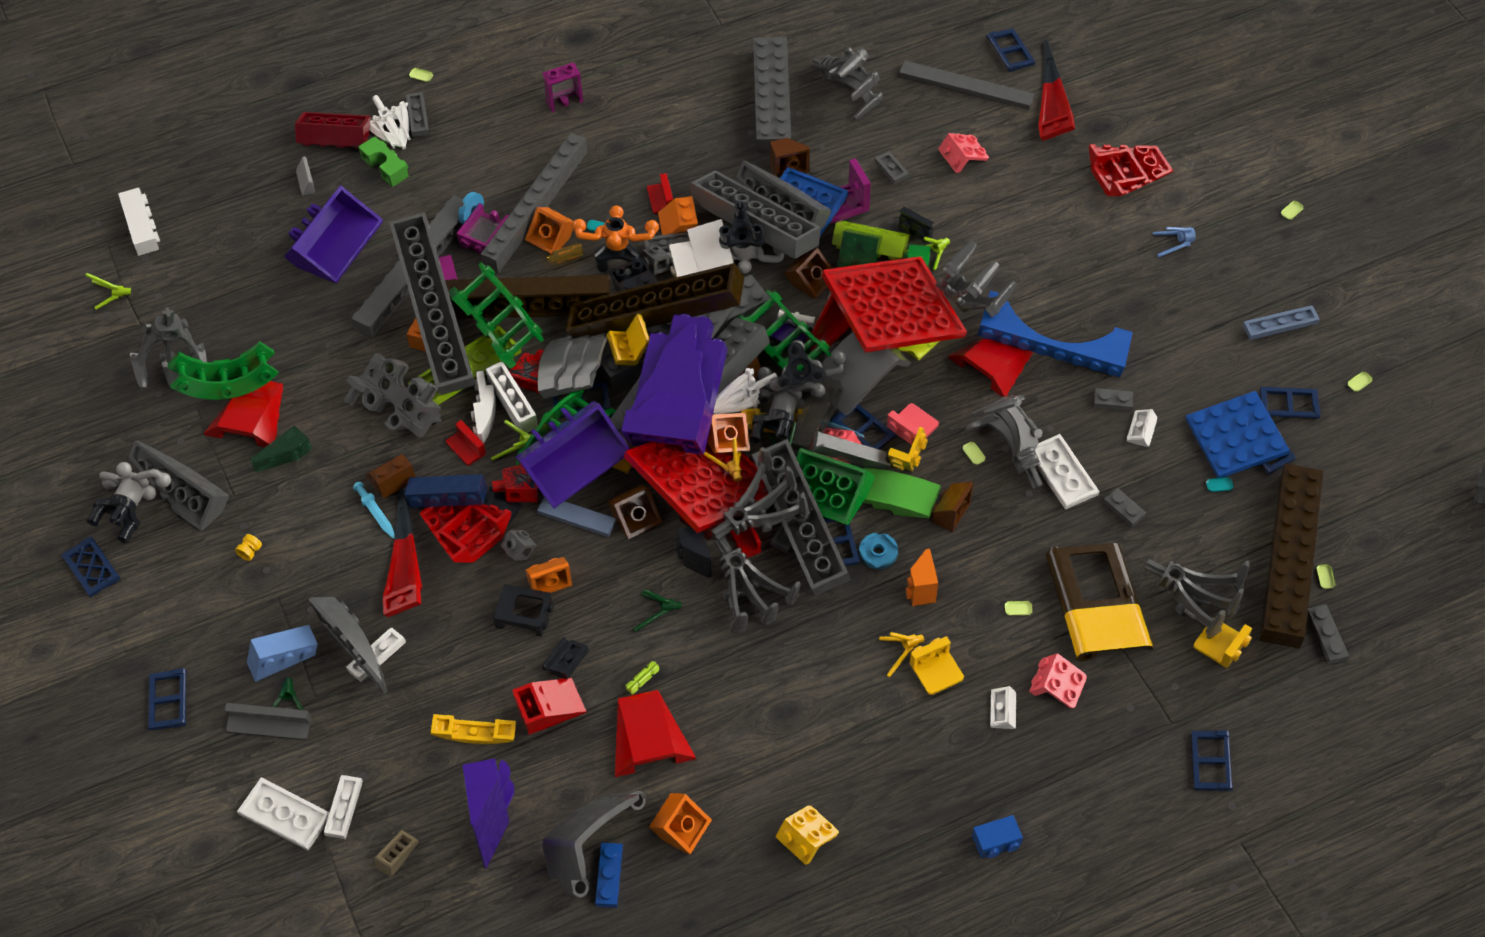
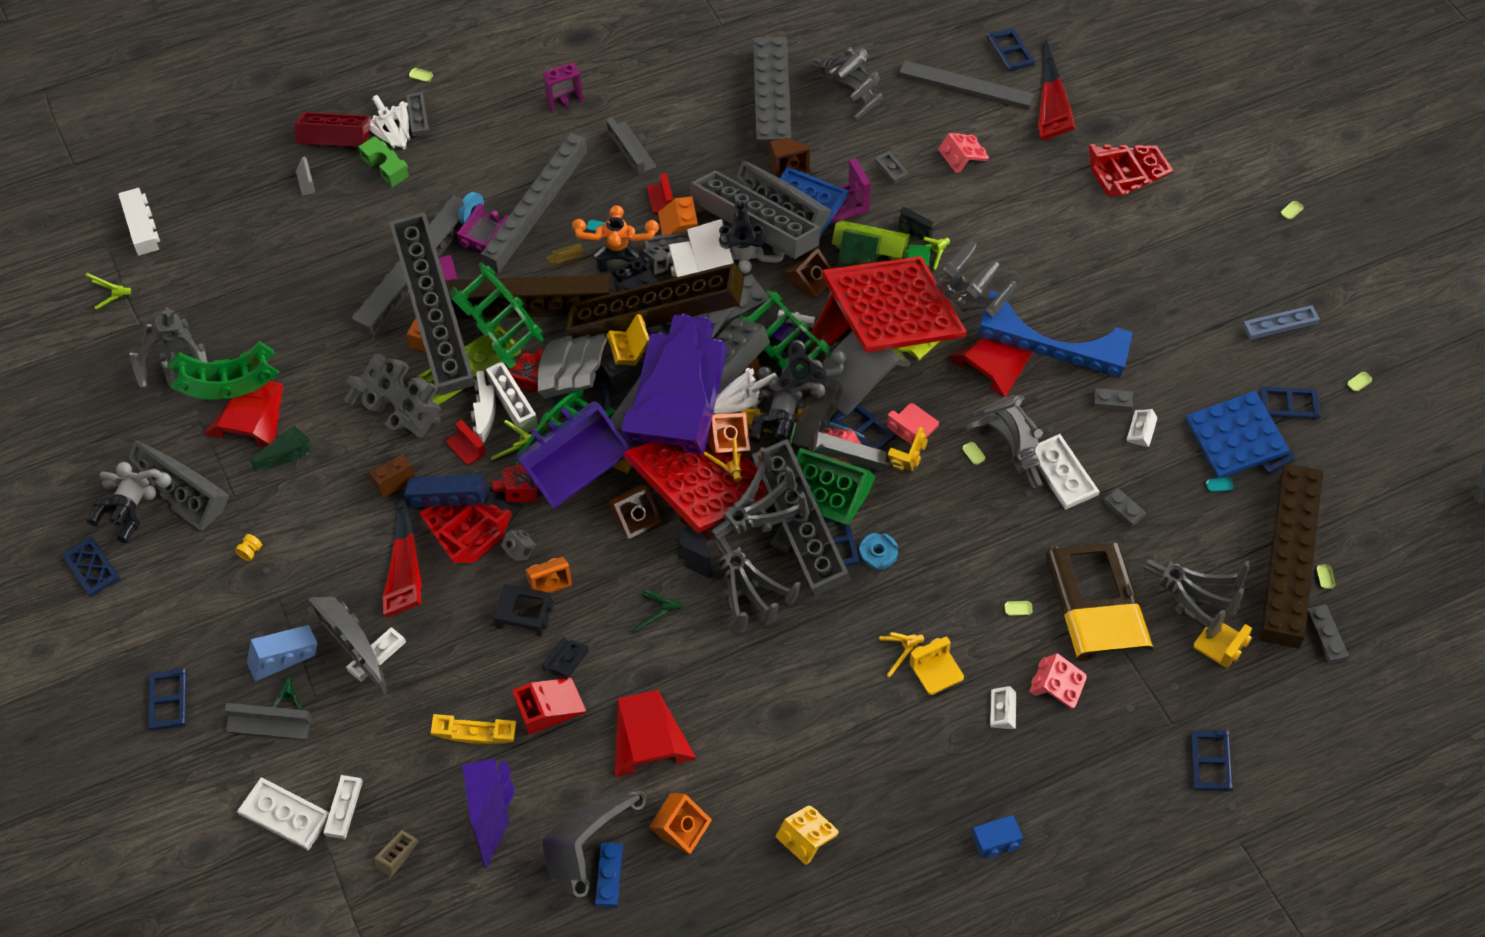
dark purple piece [284,185,383,283] -> none
medium azure sword [353,482,395,539] -> none
orange slope [525,207,573,255] -> none
sand blue tile [537,497,616,538] -> none
lime axle [626,661,659,694] -> none
red panel [730,517,761,558] -> none
bright green slope [863,467,941,518] -> none
orange slope [906,549,938,606] -> none
reddish brown slope [931,481,974,532] -> none
medium blue plant [1153,227,1196,257] -> none
none -> dark grey panel [606,117,656,176]

